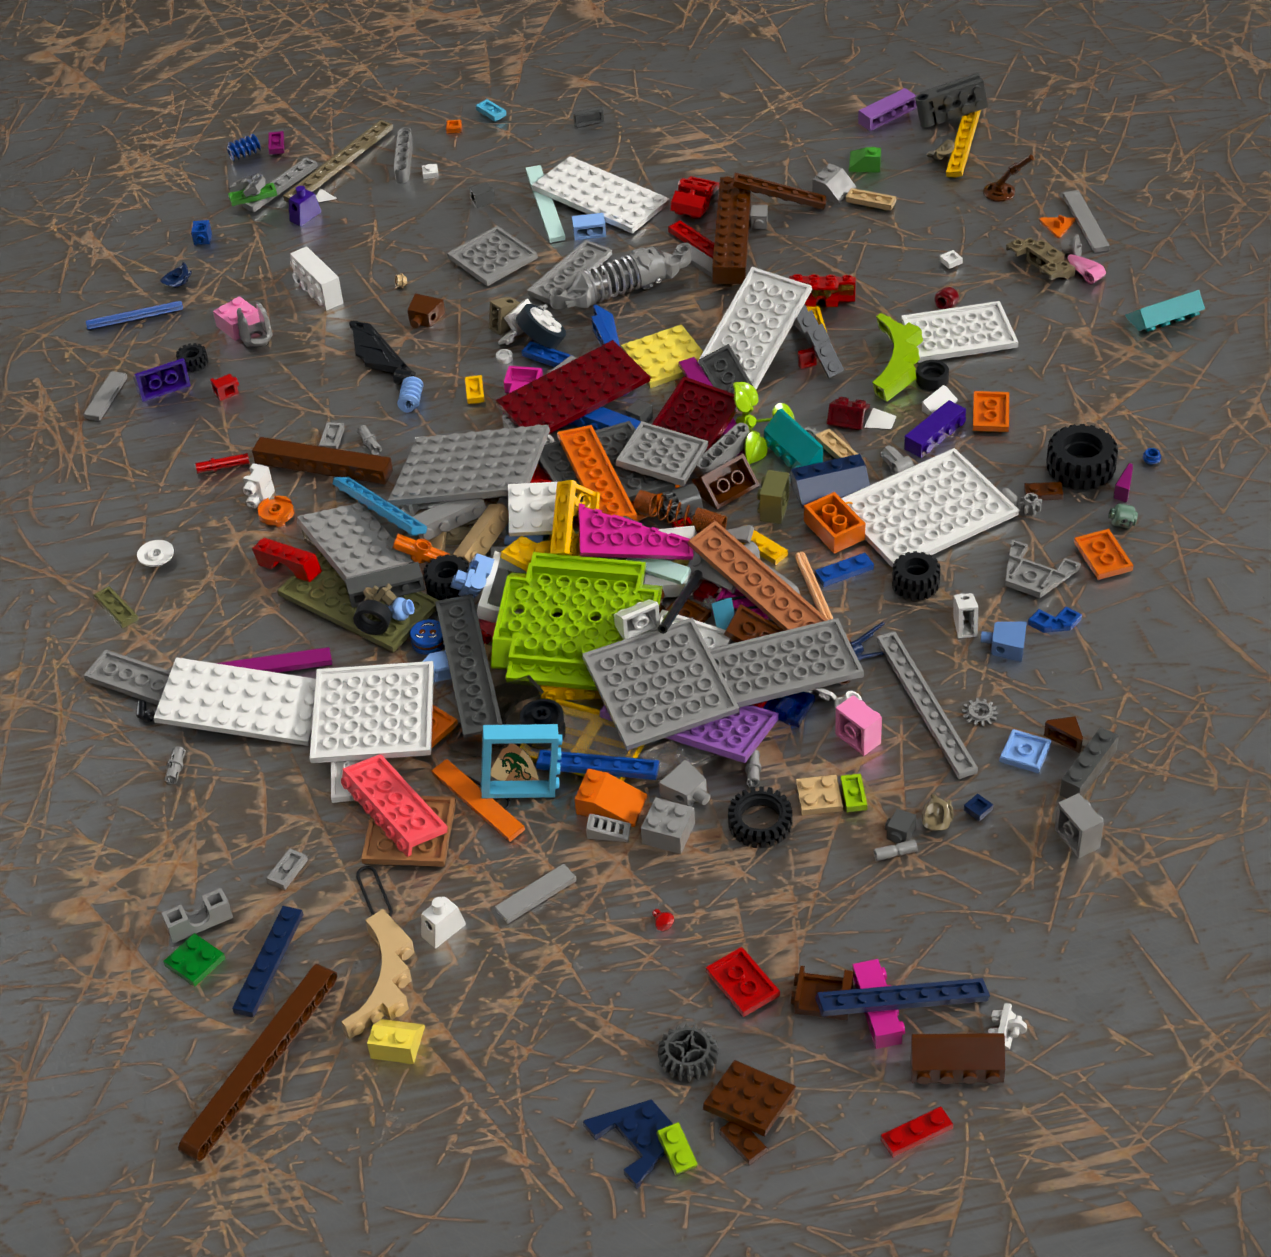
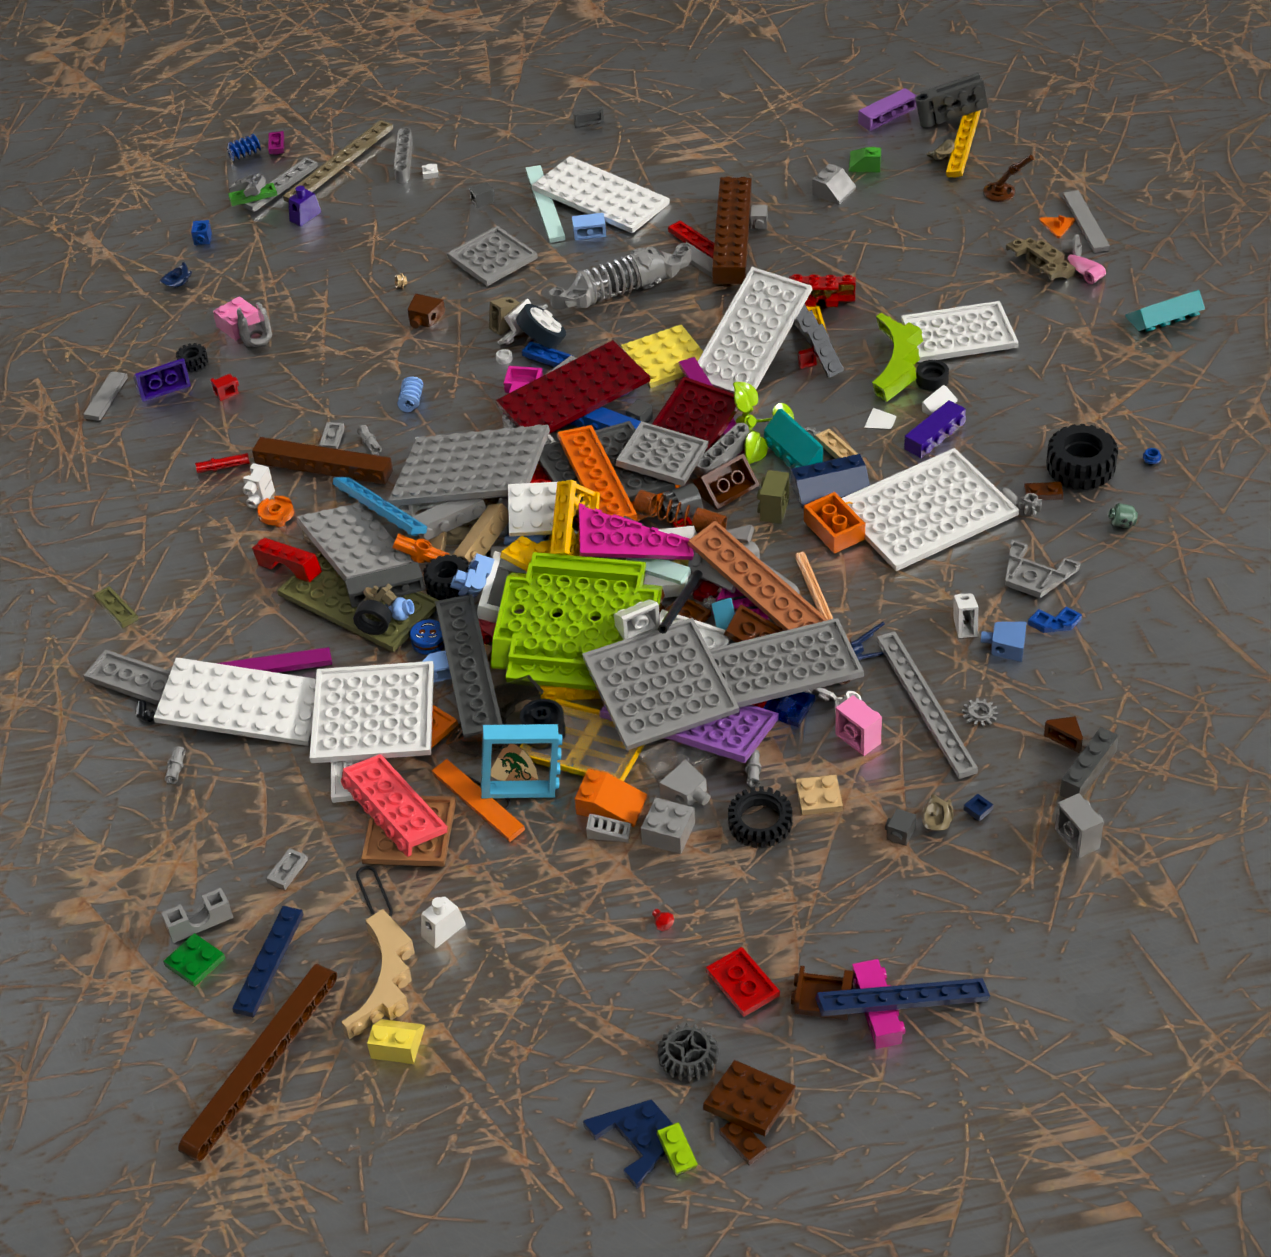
blue axle [86,301,183,330] -> none
white dish [137,540,174,567] -> none
white brick [290,246,343,311] -> none
white sticker [316,189,337,203] -> none
black wing [349,321,416,384] -> none
orange tile [446,120,462,134] -> none
yellow plate [465,375,485,404] -> none
medium azure plate [476,99,507,122] -> none
light grey tile [495,864,576,924] -> none
light grey plate [527,240,612,305] -> none
blue tile [536,750,660,780] -> none
blue wedge [591,305,620,346] -> none
red piece [670,176,720,218] -> none
dark grey plate [699,344,759,398] -> none
reddish brown plate [733,172,826,209] -> none
yellow plate [742,530,788,565] -> none
blue plate [815,553,874,587] -> none
dark red bracket [827,397,870,430] -> none
lime plate [840,774,867,812] -> none
tan plate [846,188,896,211] -> none
light grey piece [873,839,918,861] -> none
light grey piece [880,445,914,475] -> none
red plate [881,1106,953,1158] -> none
black tyre [892,551,941,601] -> none
reddish brown slope [910,1033,1005,1084] -> none
dark red head [934,287,959,310] -> none
white plate [939,250,963,269] -> none
orange plate [973,391,1009,432] -> none
white hips [988,1003,1027,1050] -> none
light blue tile [999,729,1052,774] -> none
orange plate [1074,529,1134,580] -> none
magenta slope [1113,463,1133,502] -> none

